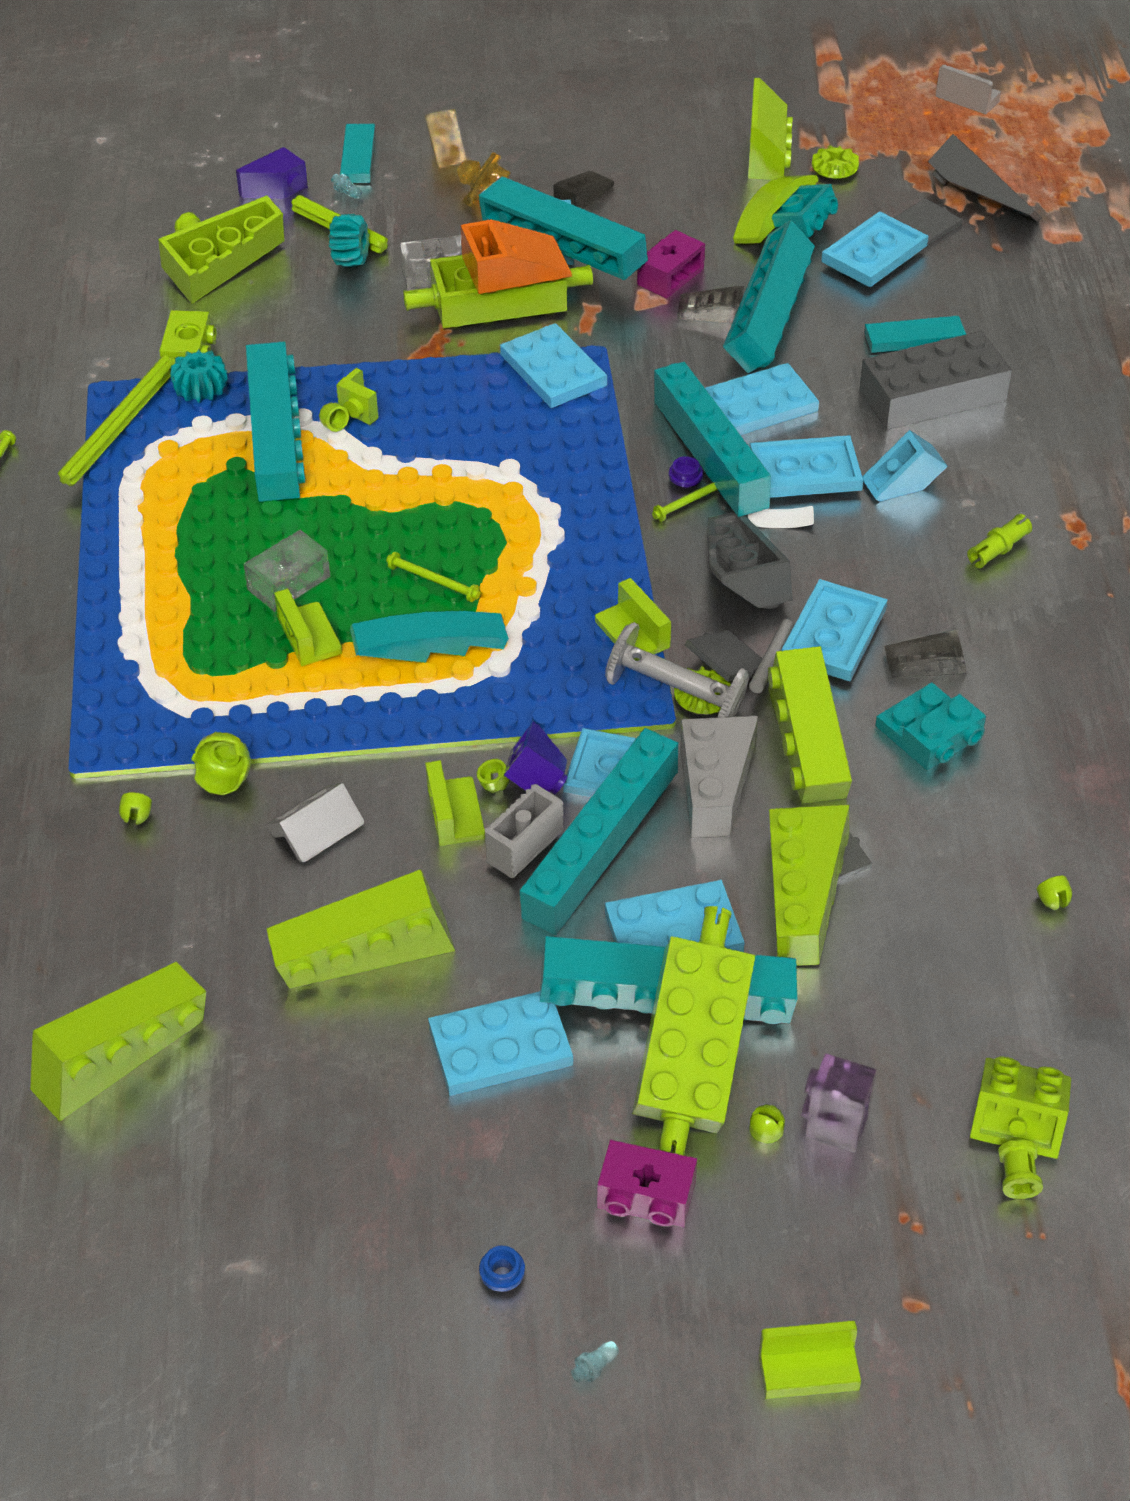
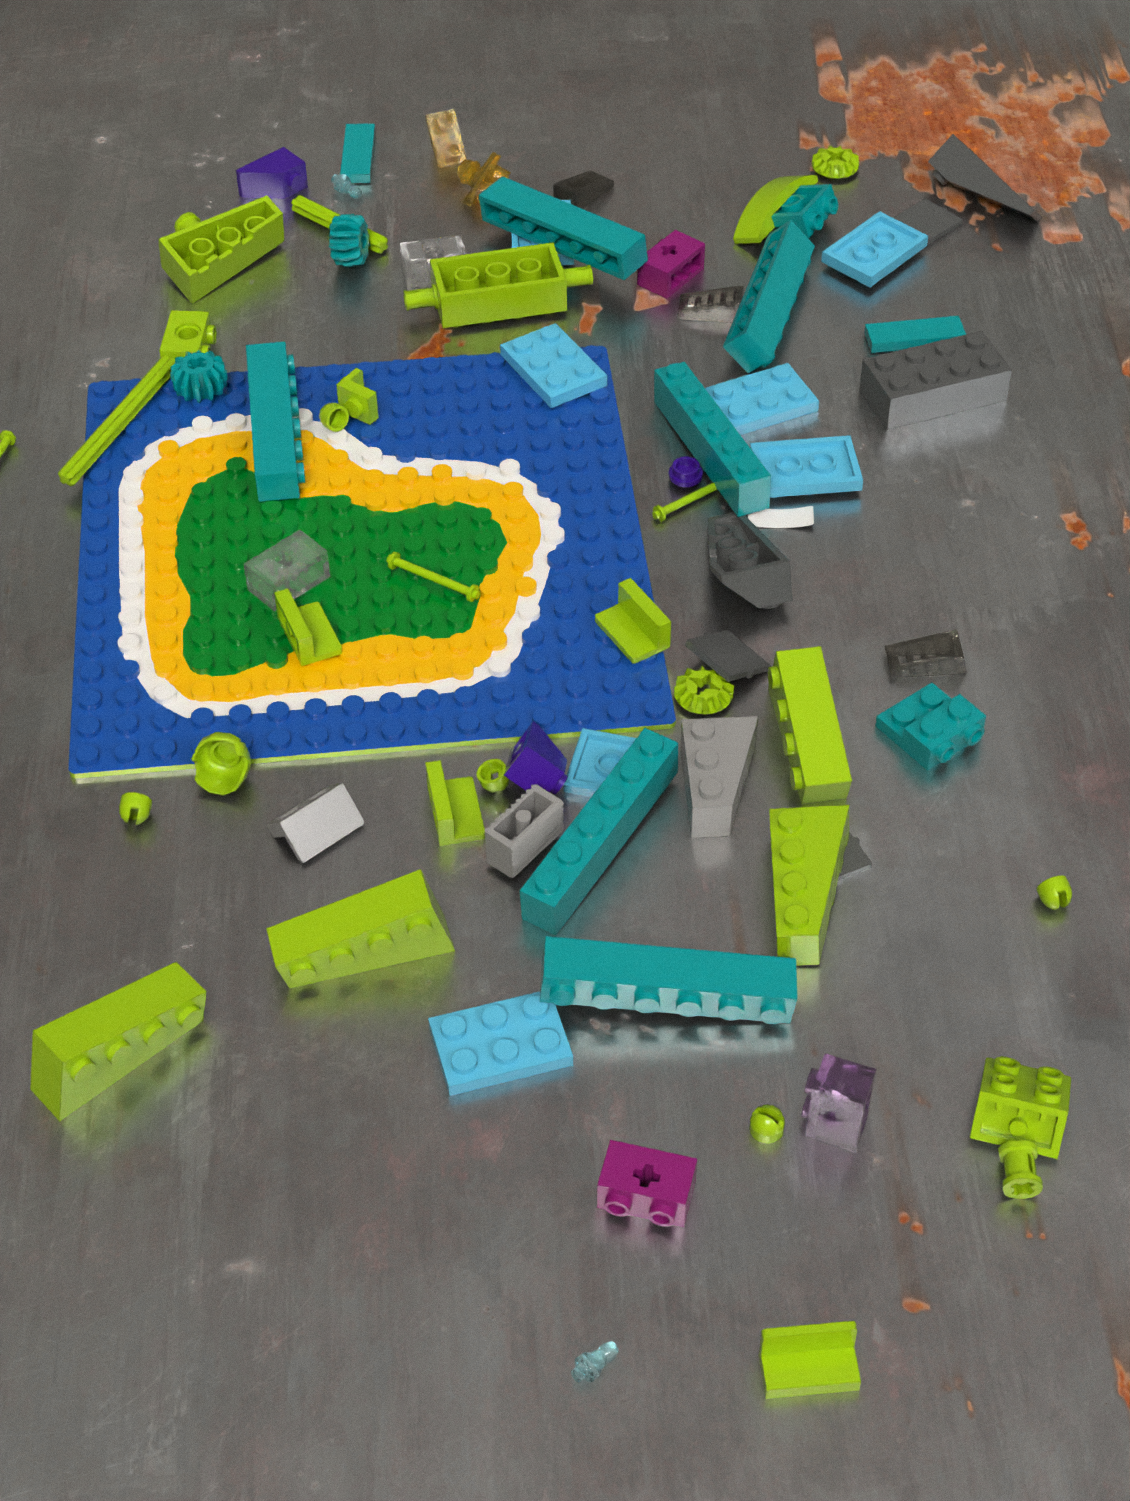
teal slope [350,611,509,663] -> none
orange slope [460,219,572,294] -> none
blue plate [479,1245,525,1292] -> none
light grey hose [605,623,749,718] -> none
medium azure plate [605,880,745,952] -> none
lime brick [632,906,756,1156] -> none
lime slope [748,78,793,180] -> none
light grey bar [749,619,795,693] -> none
medium azure plate [781,579,888,681] -> none
medium azure slope [862,430,948,502] -> none
light grey panel [936,65,1001,115] -> none
lime pin [967,514,1033,569] -> none

